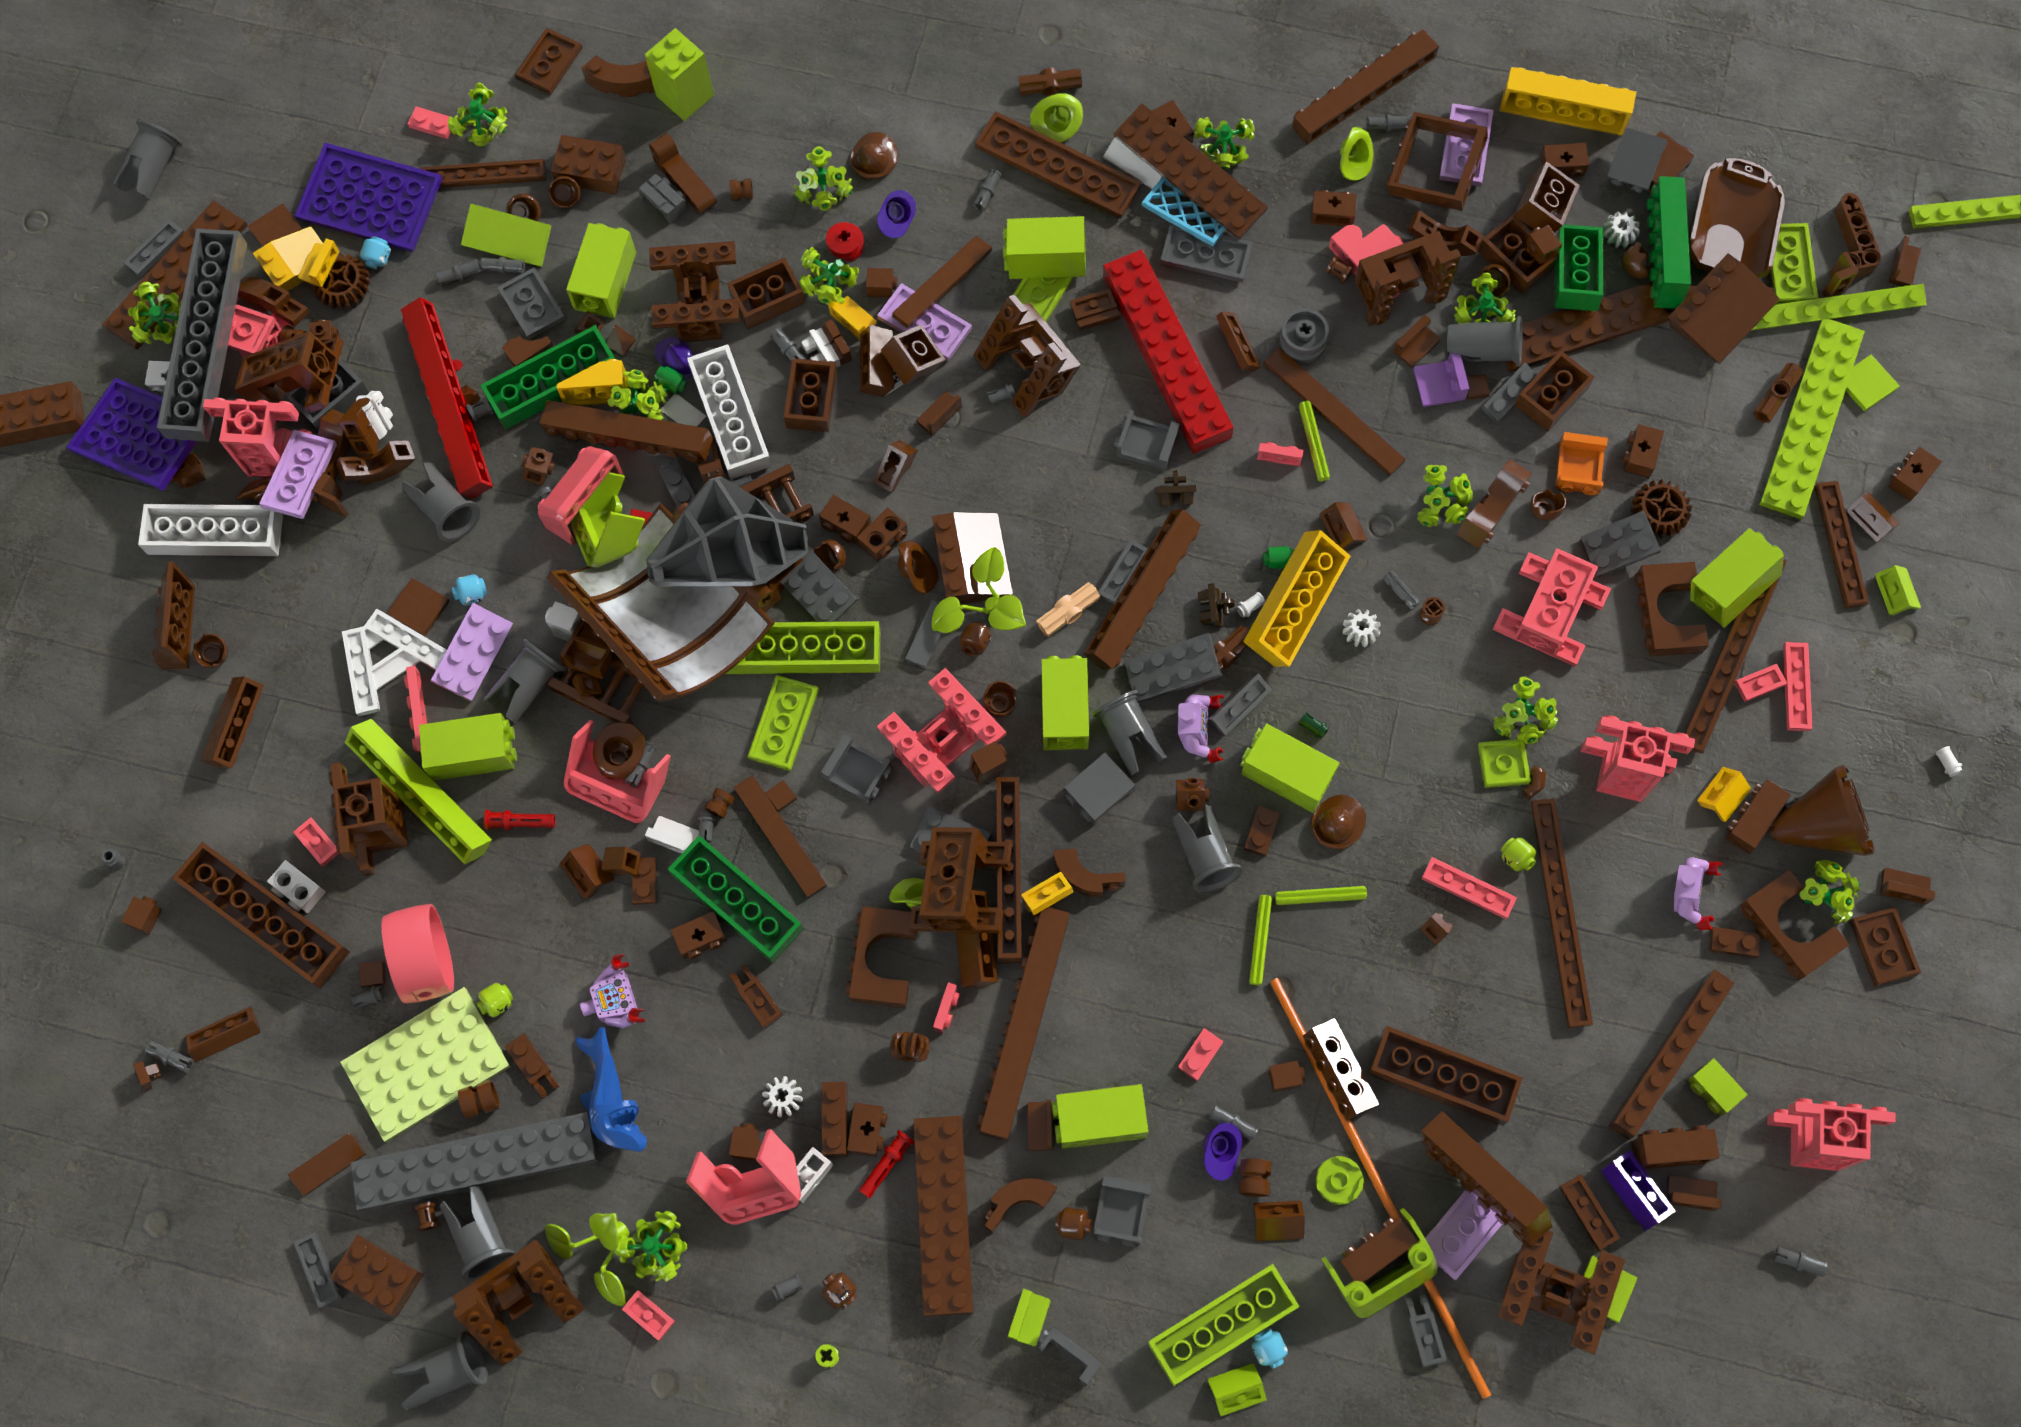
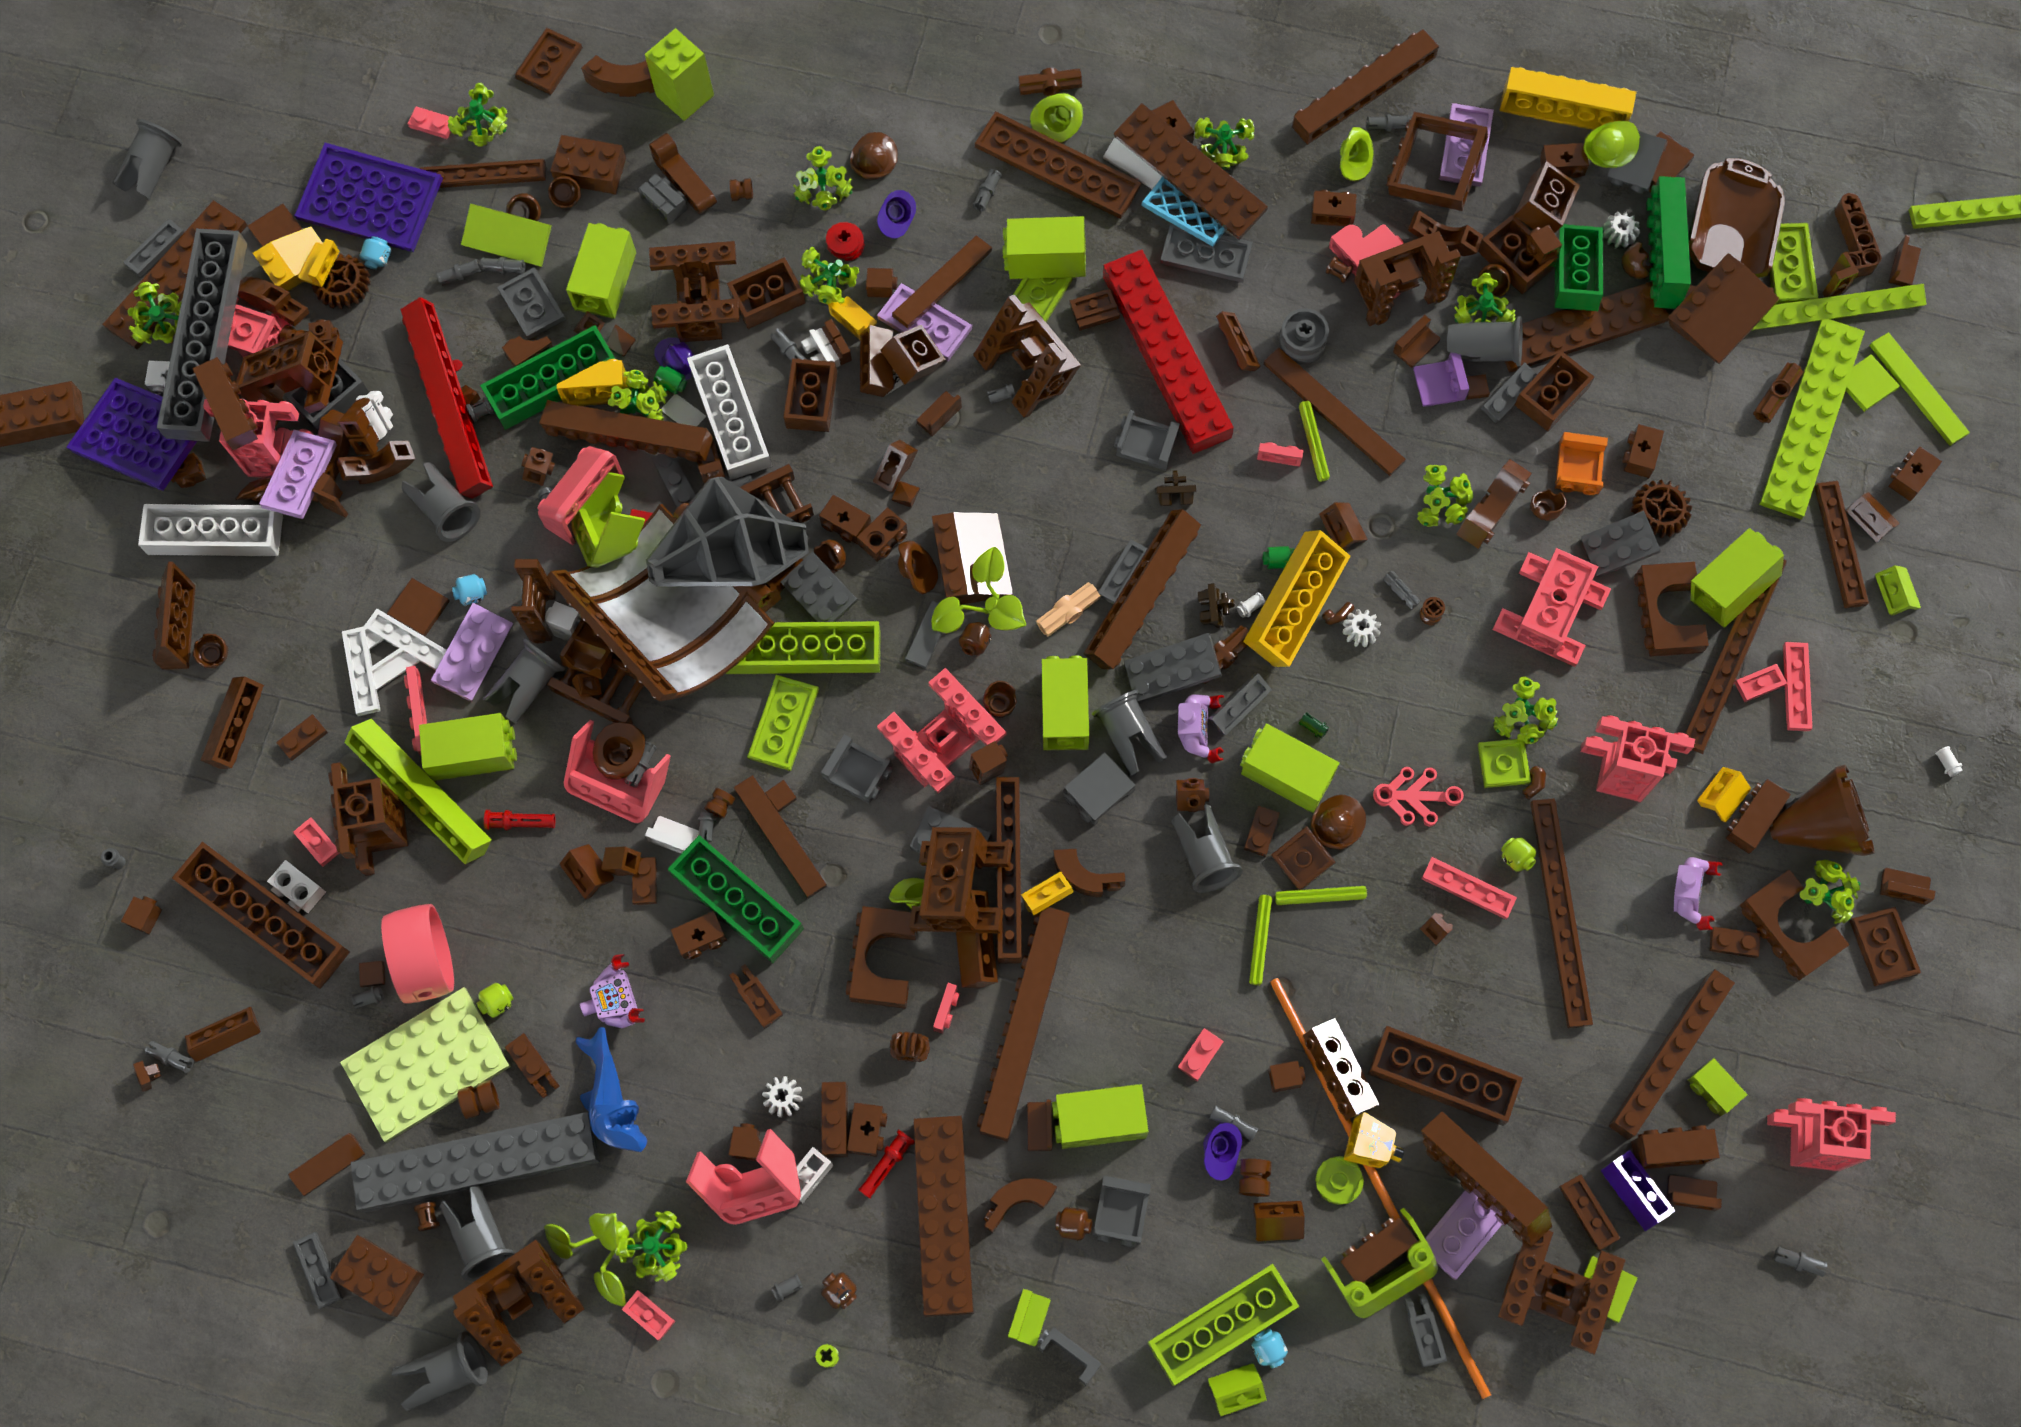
none -> reddish brown brick [193,357,258,450]
none -> reddish brown plate [276,714,328,761]
none -> reddish brown fence [511,559,556,644]
none -> reddish brown slope [891,481,920,508]
none -> reddish brown tile [1271,826,1336,890]
none -> reddish brown arm [1322,602,1355,625]
none -> torso [1344,1112,1404,1168]
none -> coral plant [1373,767,1464,827]
none -> lime hat [1584,121,1640,168]
none -> lime tile [1869,332,1970,446]

